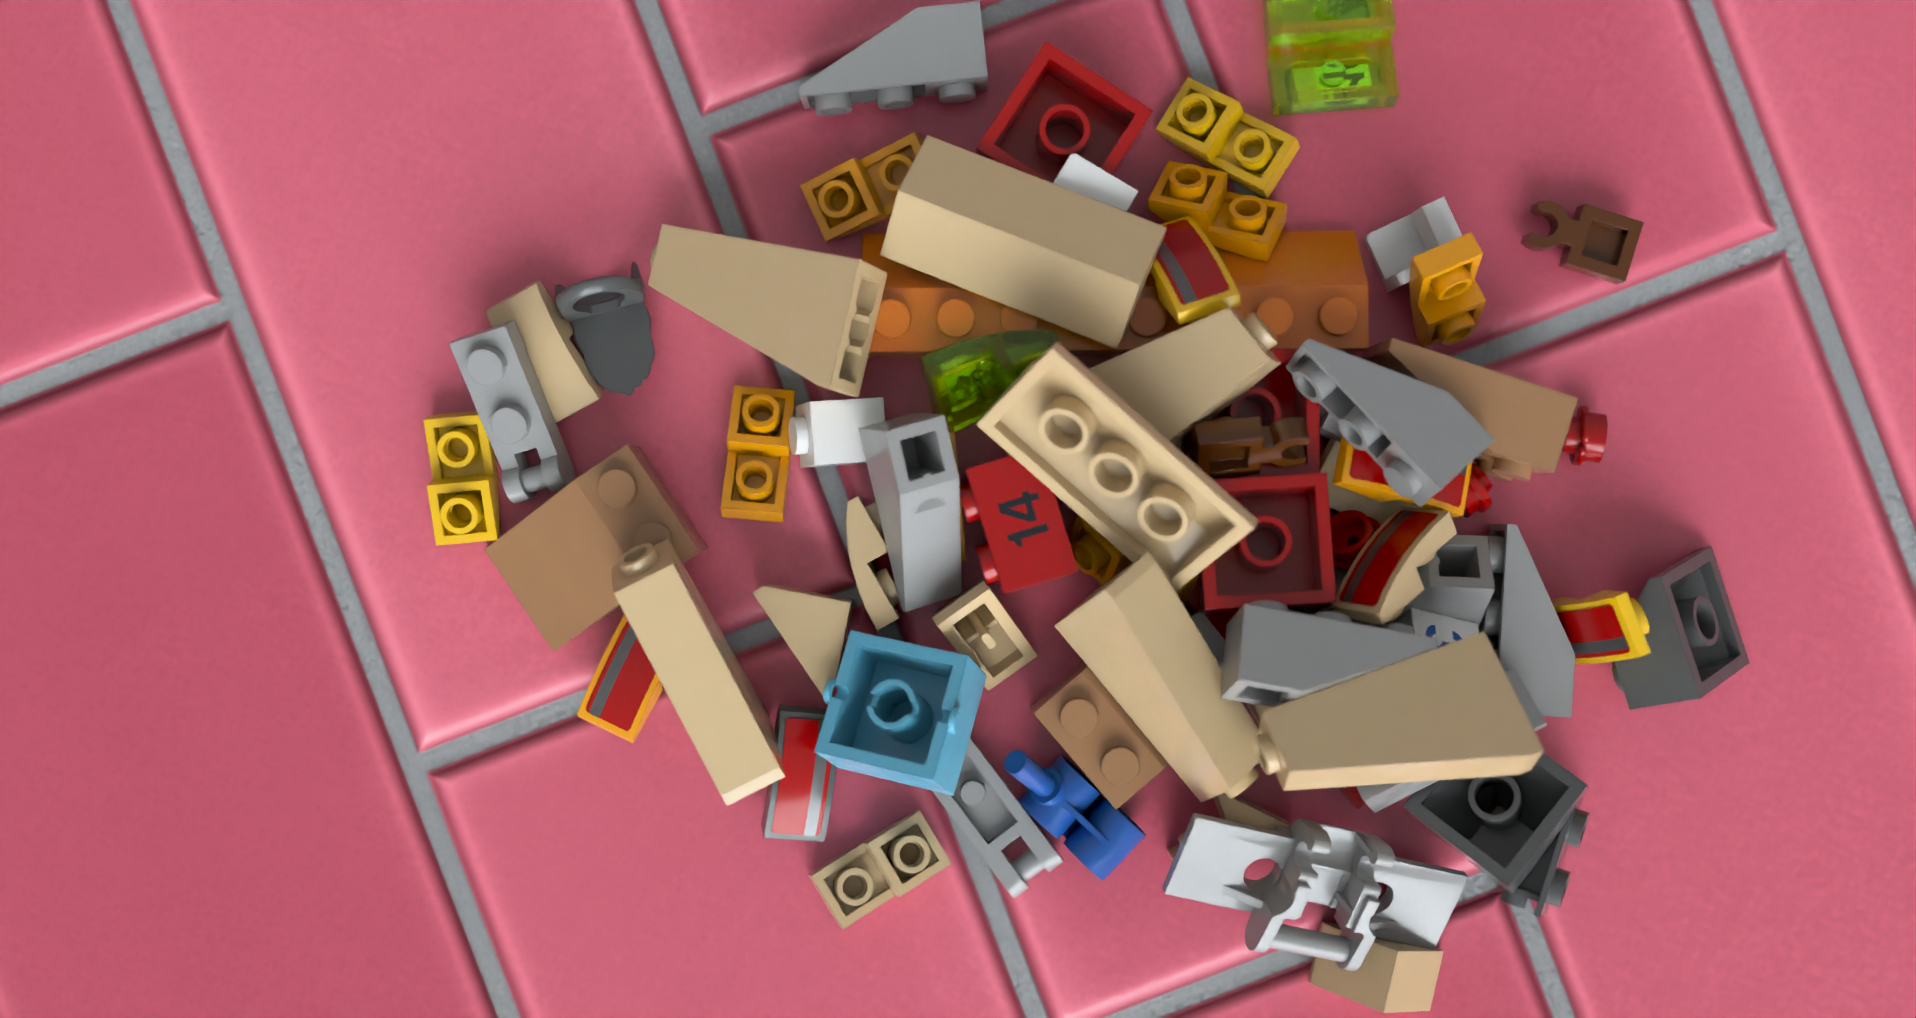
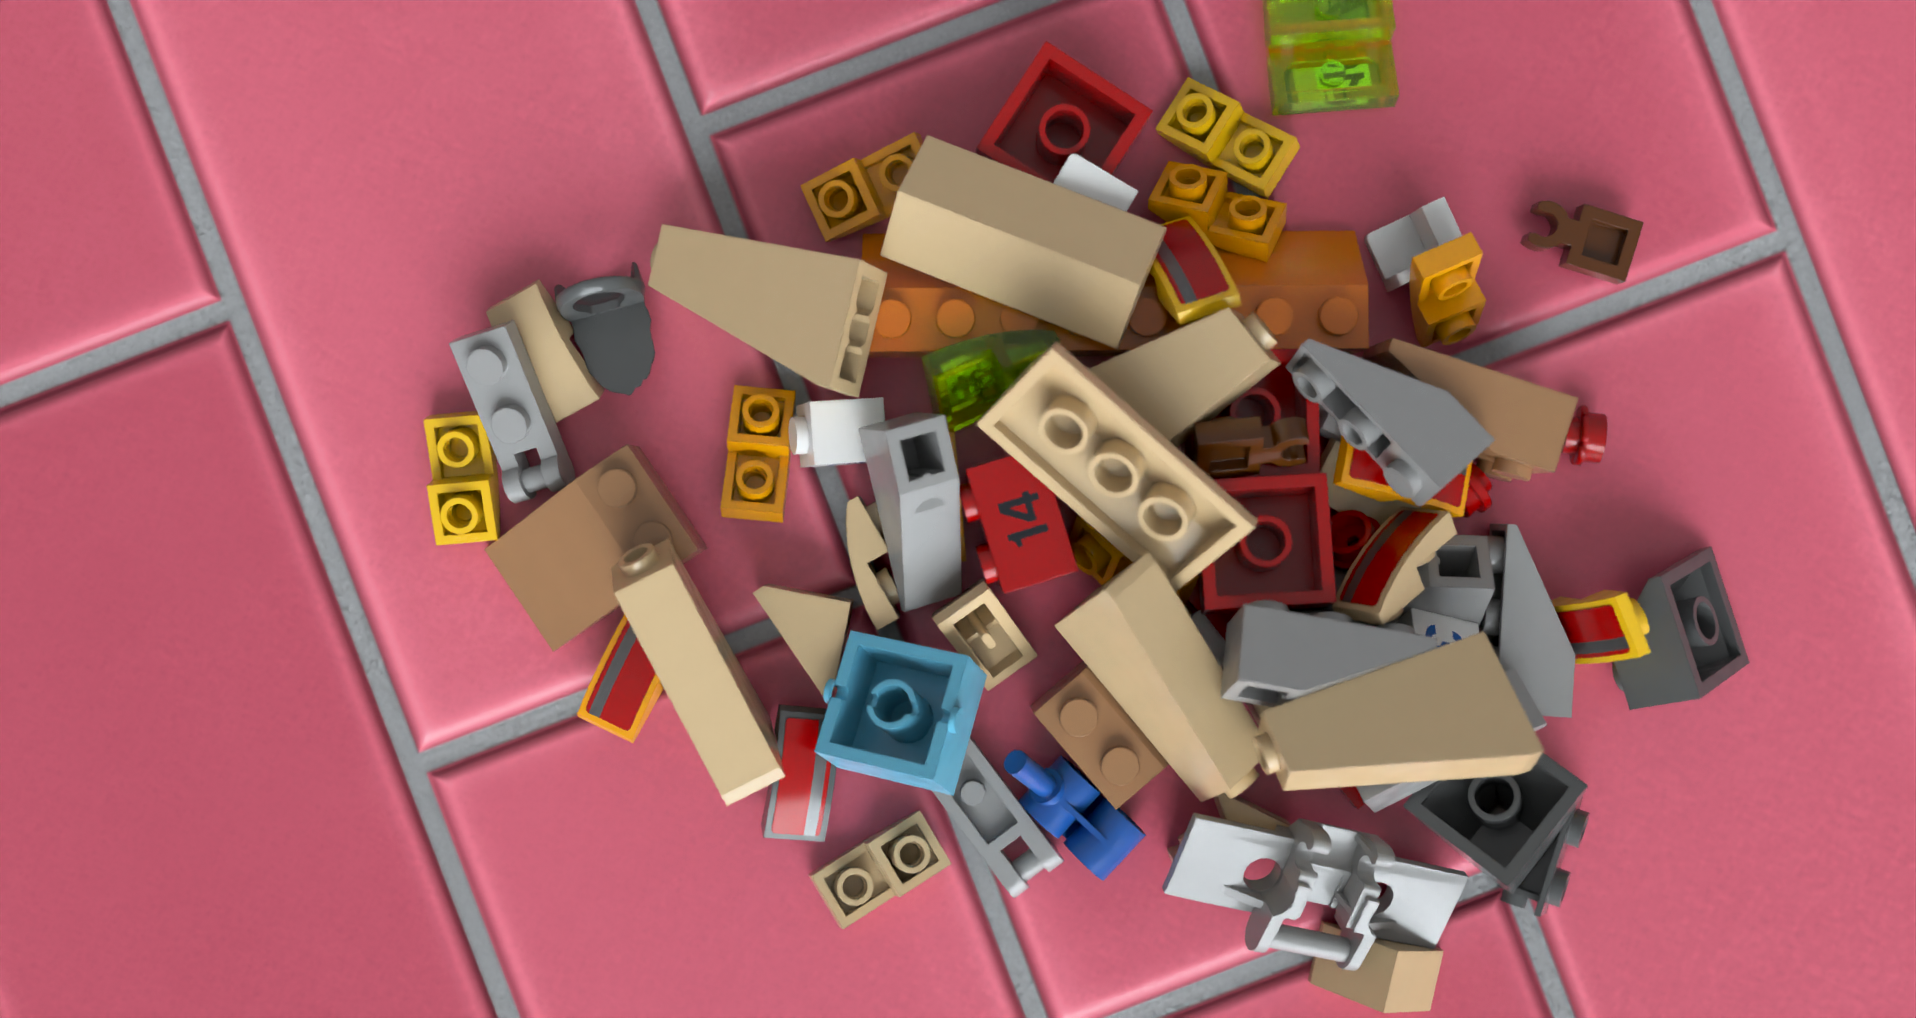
light grey slope [799,1,988,116] -> none

